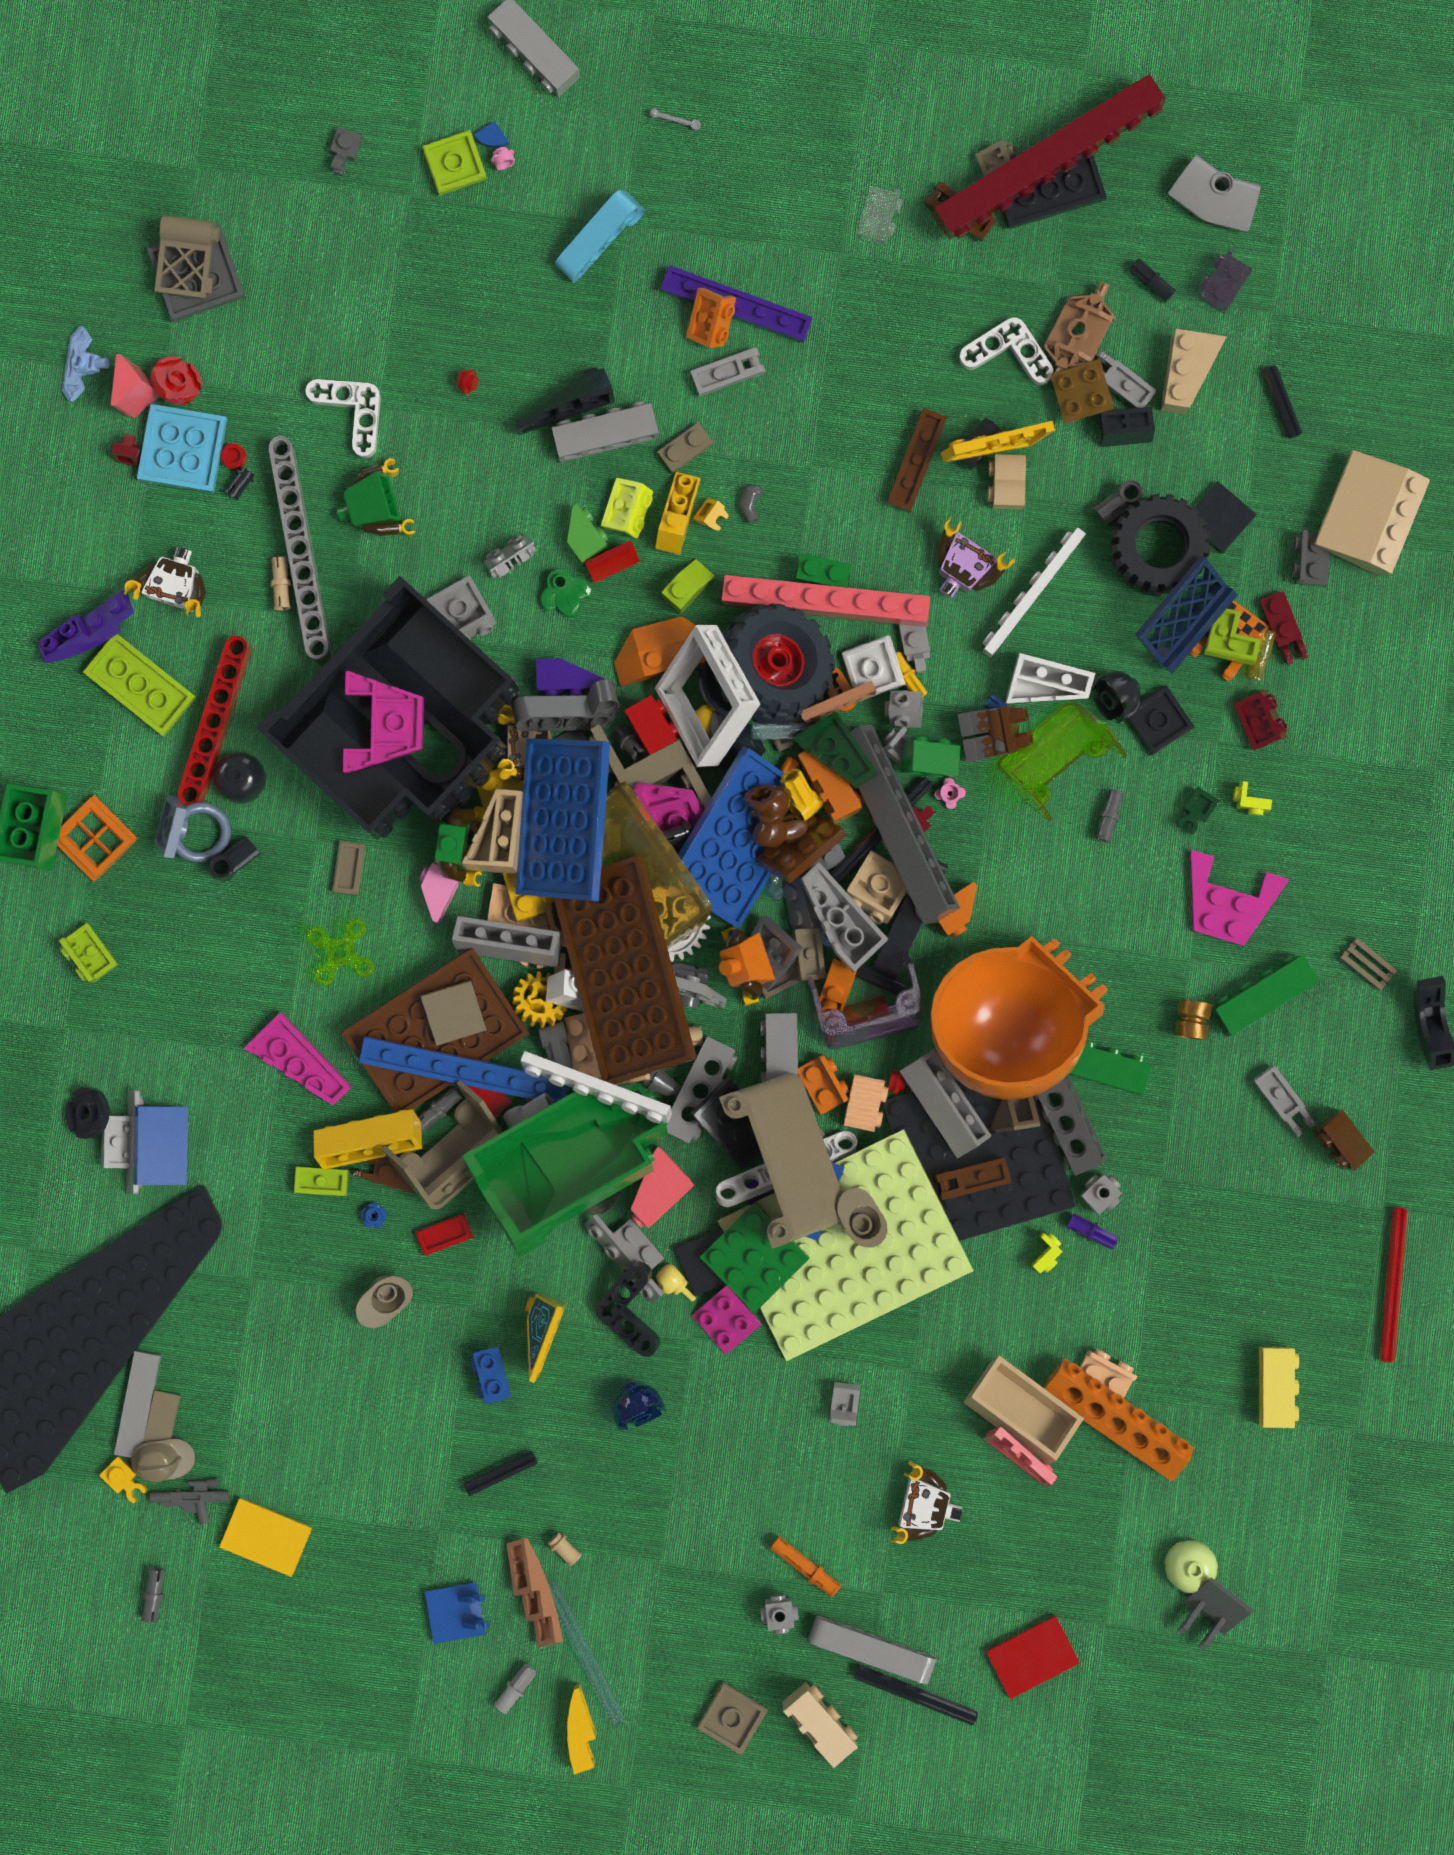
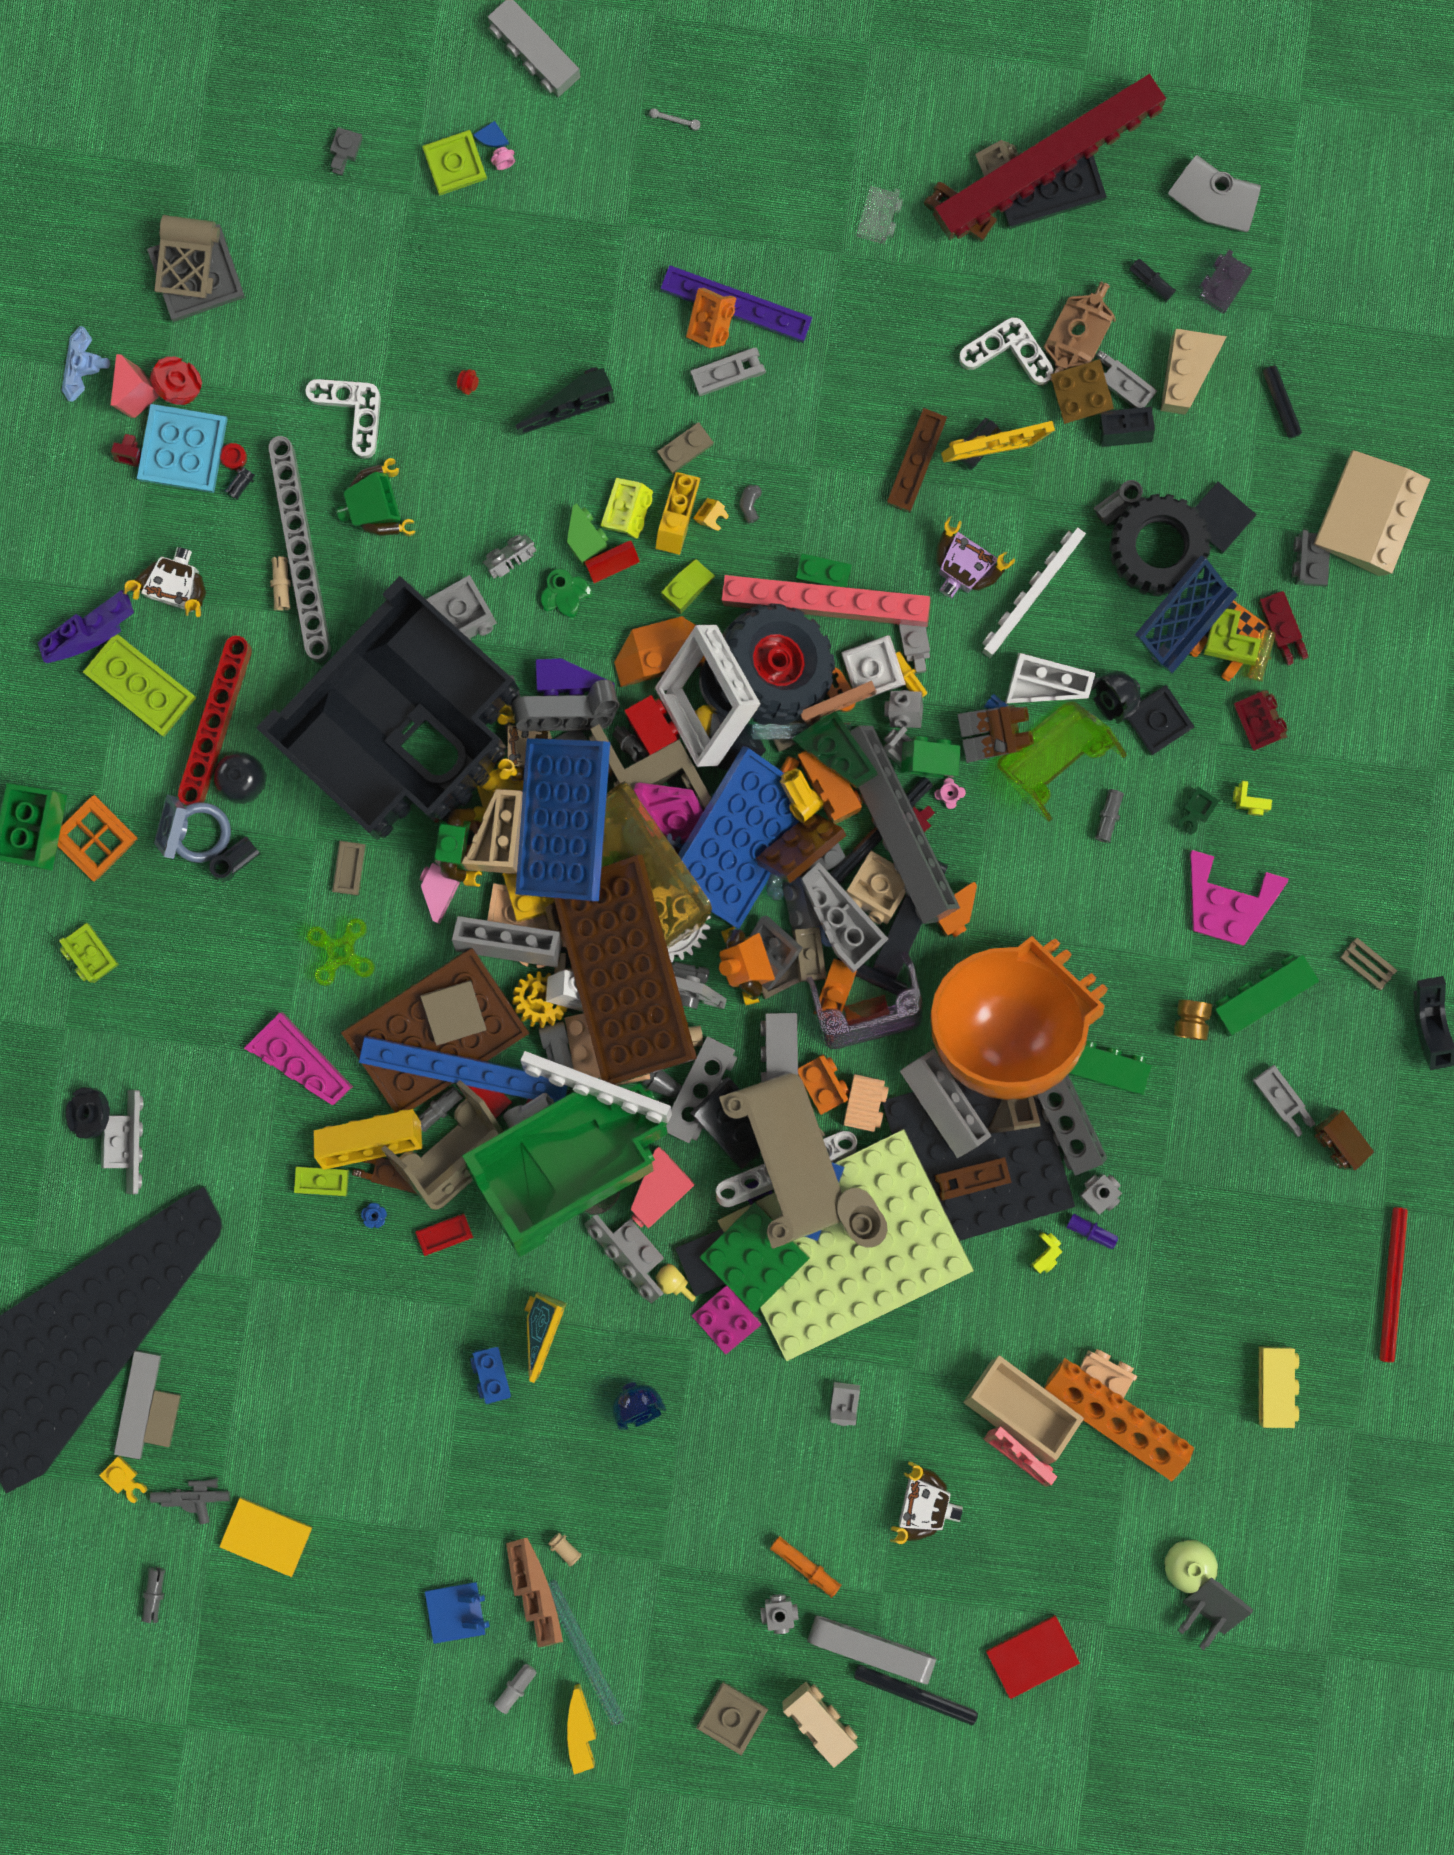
dark tan piece [131,1439,195,1483] -> none
tile [134,1107,188,1185] -> none
dark pink wing [343,671,424,773] -> none
dark tan piece [355,1275,413,1328] -> none
black axle [464,1451,538,1496] -> none
light grey brick [552,402,659,463] -> none
medium azure beam [555,190,646,282] -> none
black beam [595,1261,660,1357] -> none
black pin [659,821,693,848] -> none
reddish brown animal [744,785,808,848] -> none
red plate [888,1069,906,1095] -> none
tan brick [988,454,1026,510] -> none

